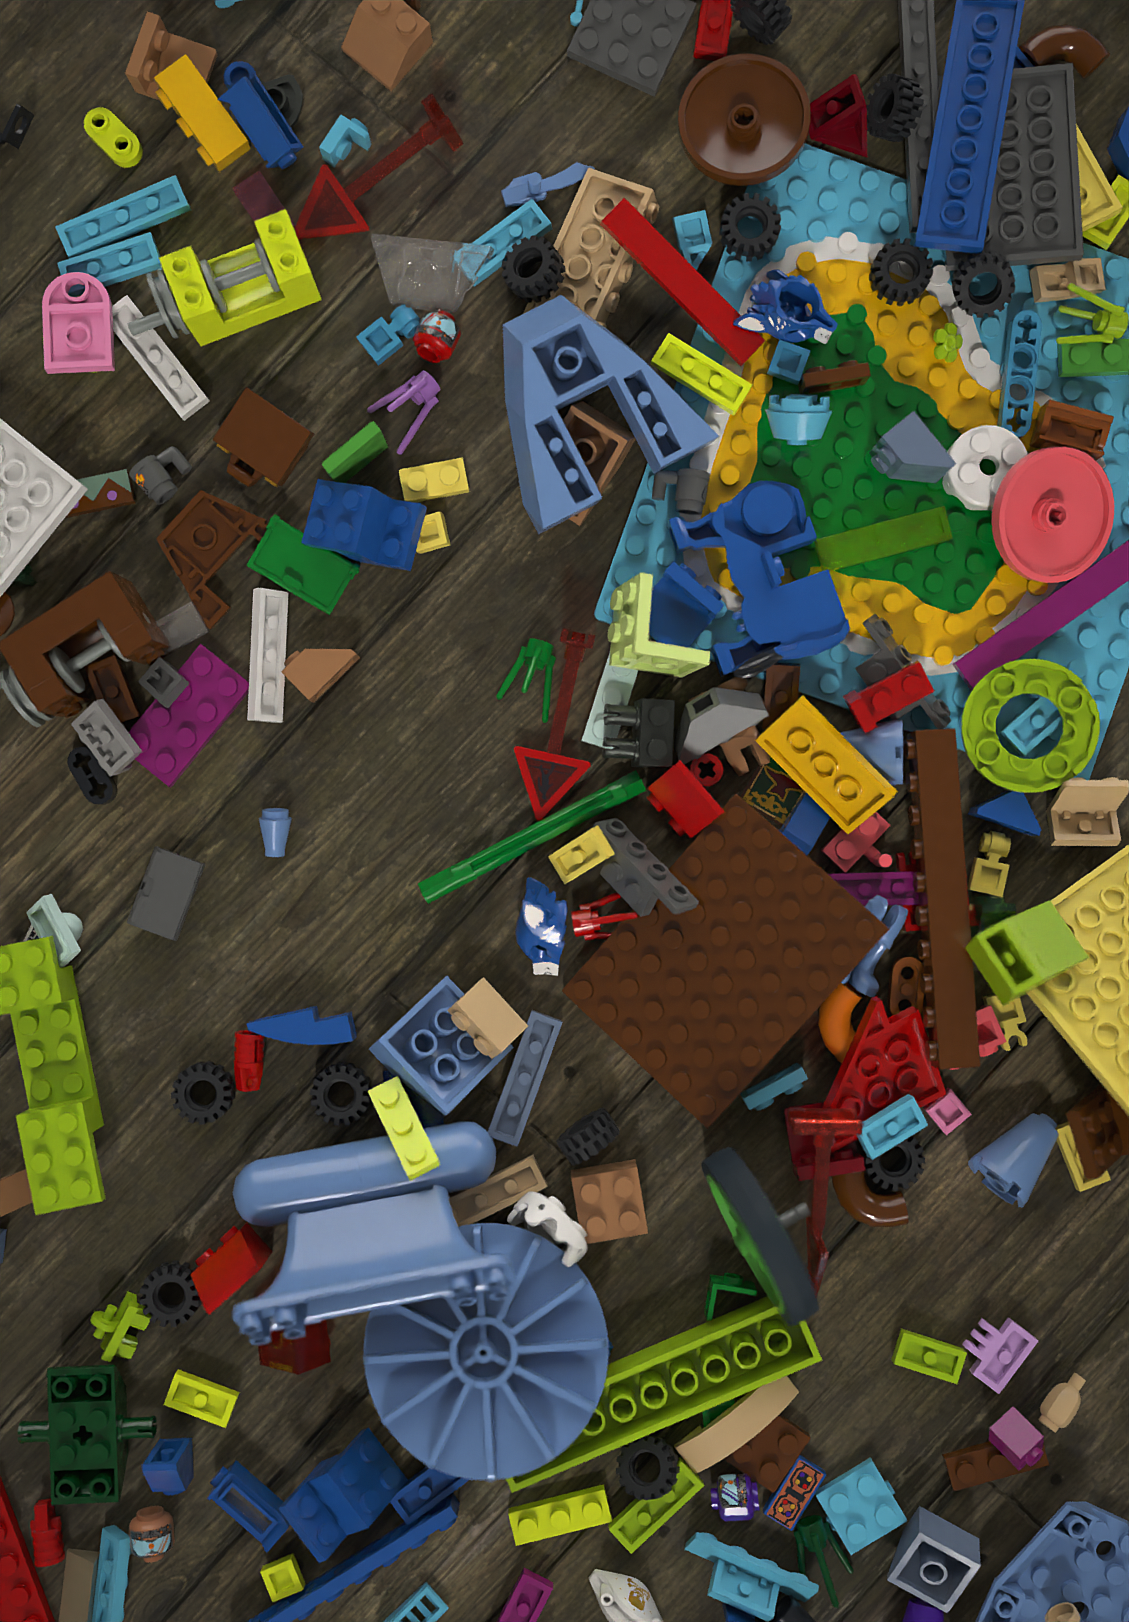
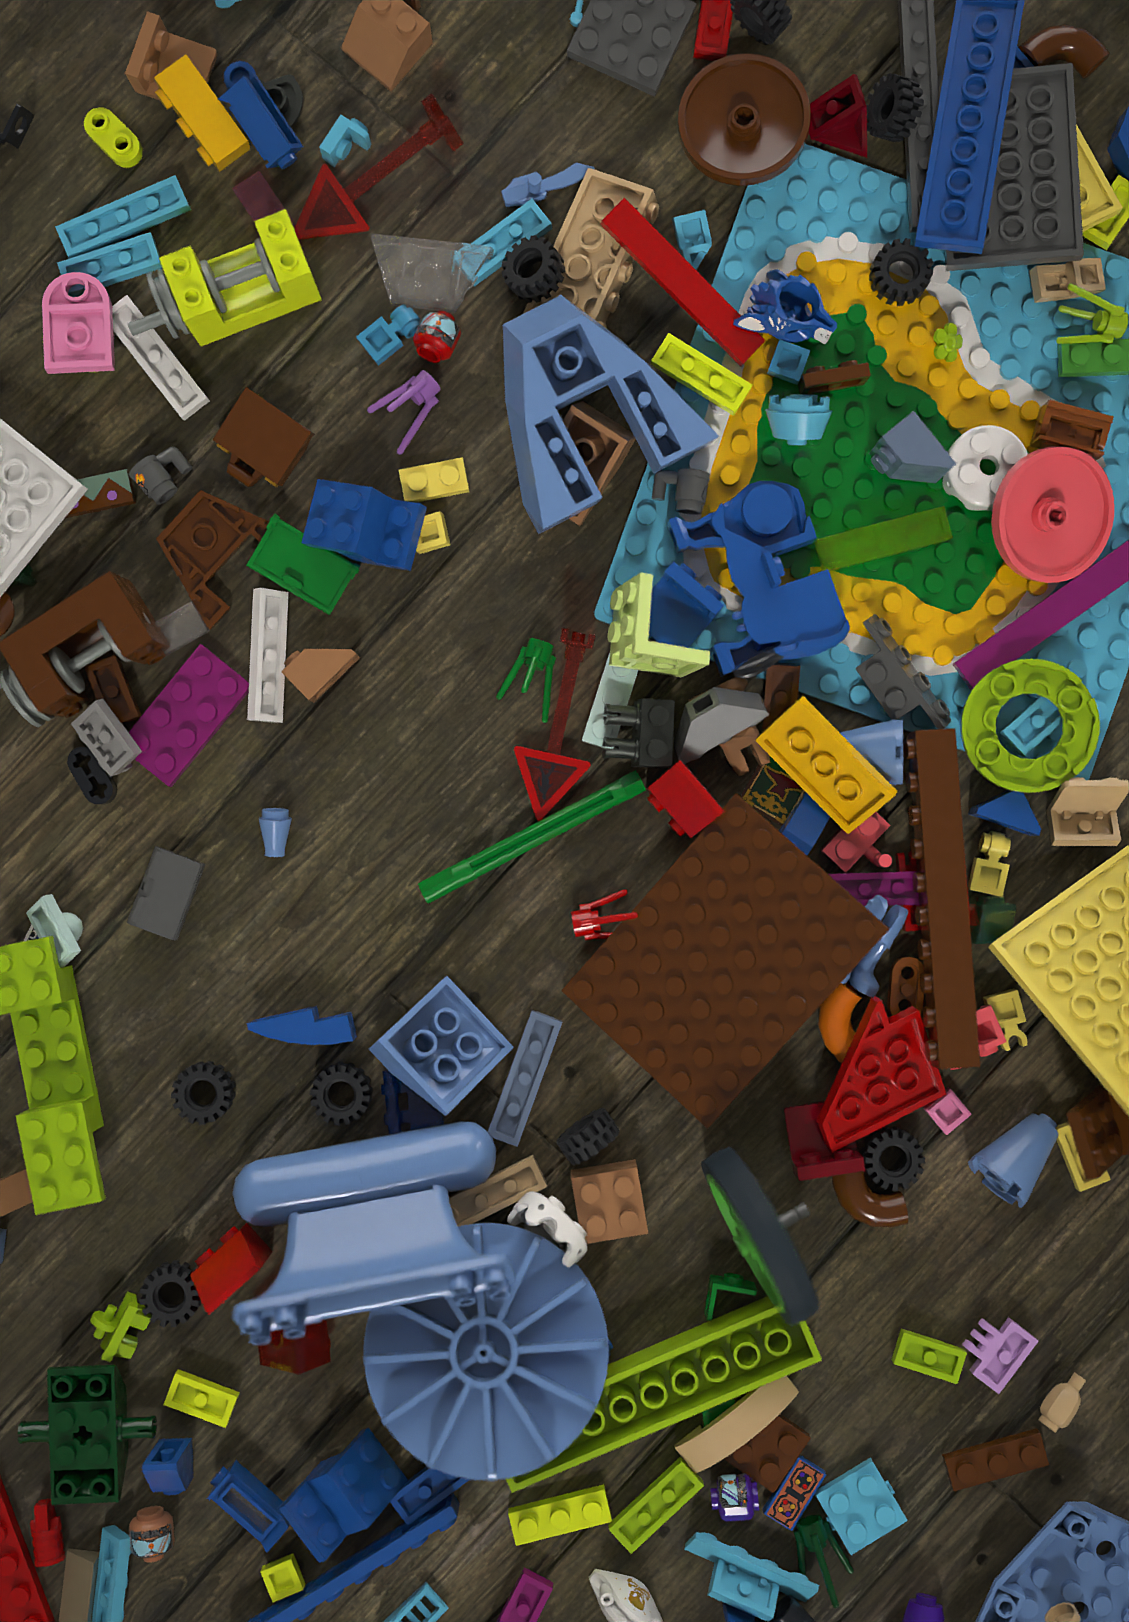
dark grey bracket [138,657,190,708] -> none
red hinge [234,1030,265,1092] -> none
bright green tile [322,421,388,483] -> none
neon yellow plate [368,1076,441,1181] -> none
tan brick [447,977,528,1059] -> none
blue piece [515,877,568,976] -> none
light yellow plate [548,825,615,885] -> none
dark grey bracket [593,818,699,917] -> none
black tyre [616,1435,680,1500] -> none
red bush [690,754,723,786] -> none
black tyre [719,193,781,261] -> none
medium azure plate [740,1063,808,1111] -> none
clear red piece [788,1108,863,1296] -> none
red bracket [843,661,935,733] -> none
medium azure plate [853,1094,928,1160] -> none
sand blue slope [887,1506,981,1614] -> none
black tyre [952,250,1015,318] -> none
lime slope [965,900,1089,1006] -> none
magenta brick [989,1407,1044,1471] -> none
dark azure beam [997,310,1042,439] -> none

